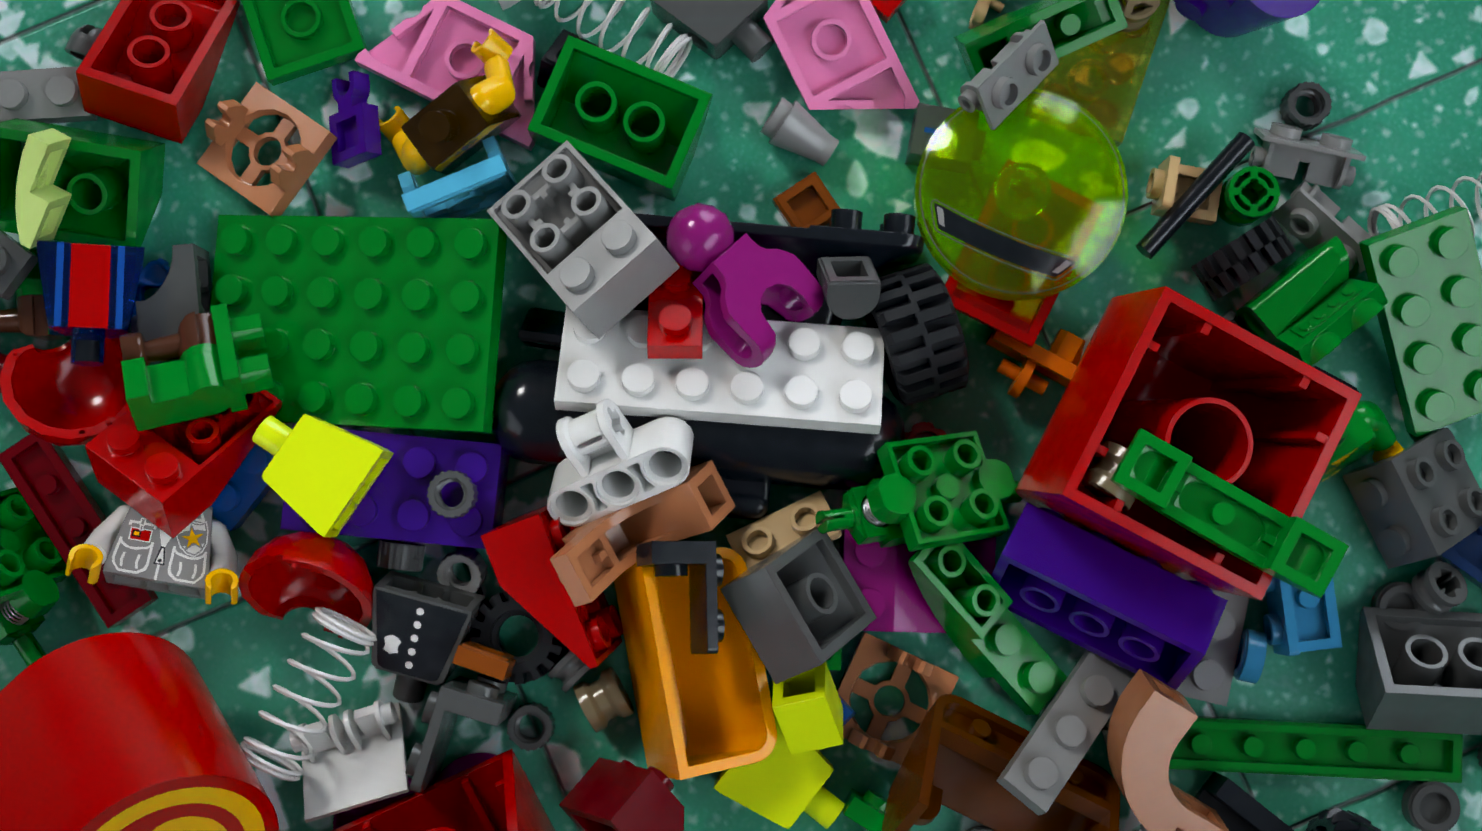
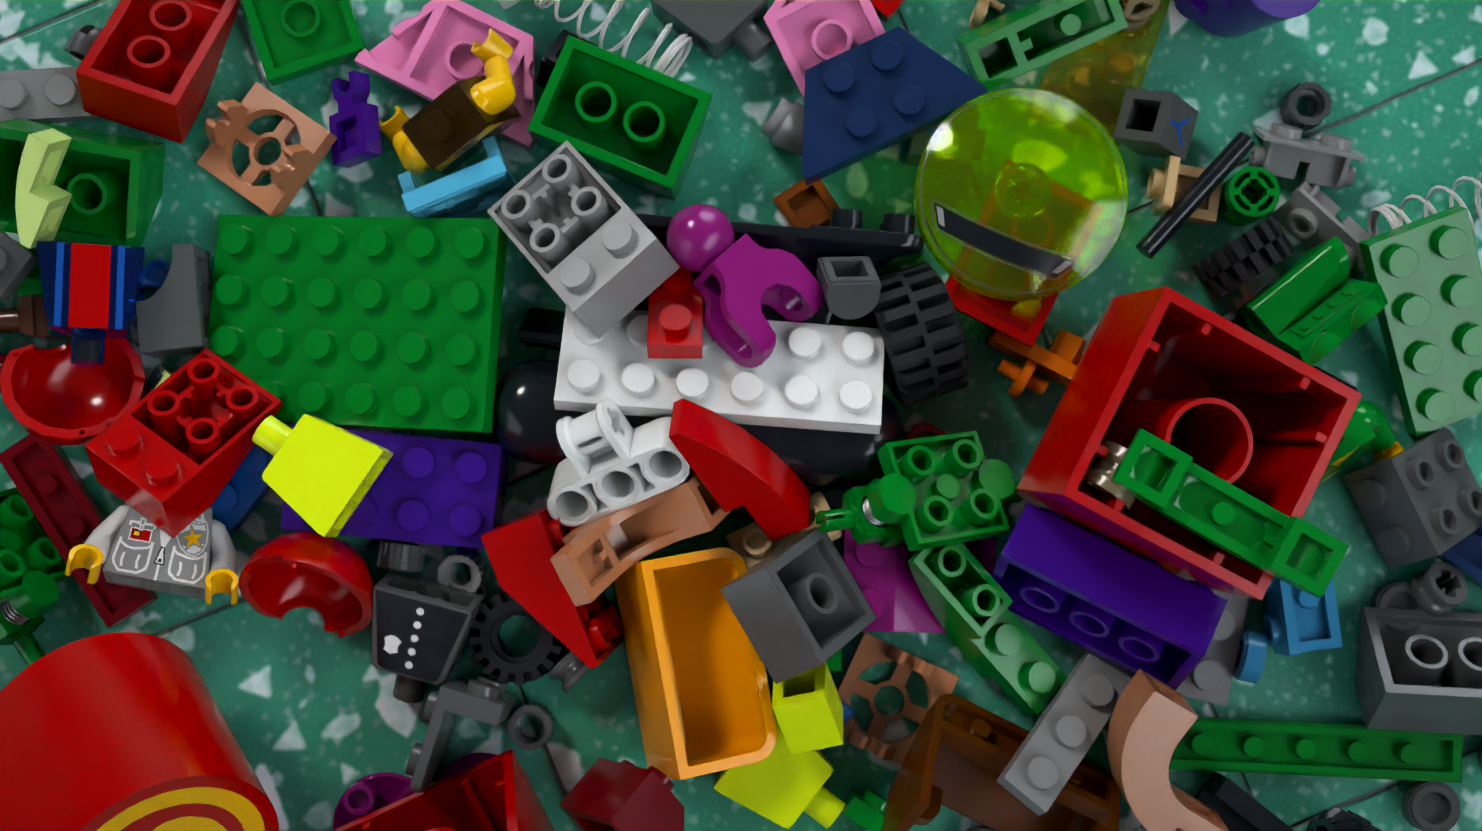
green hips [119,303,275,432] -> none
white piece [240,607,377,782] -> none
white hinge [289,700,409,823] -> none
dark grey axle [427,470,479,518] -> none
dark orange tile [452,641,517,681] -> none
dark tan wheel [573,667,635,732] -> none
black bracket [636,541,725,654] -> none
light grey hinge [958,20,1059,130] -> none
none -> red slope [669,399,810,541]
none -> dark blue wing [802,26,989,186]
none -> dark grey brick [1113,88,1199,161]

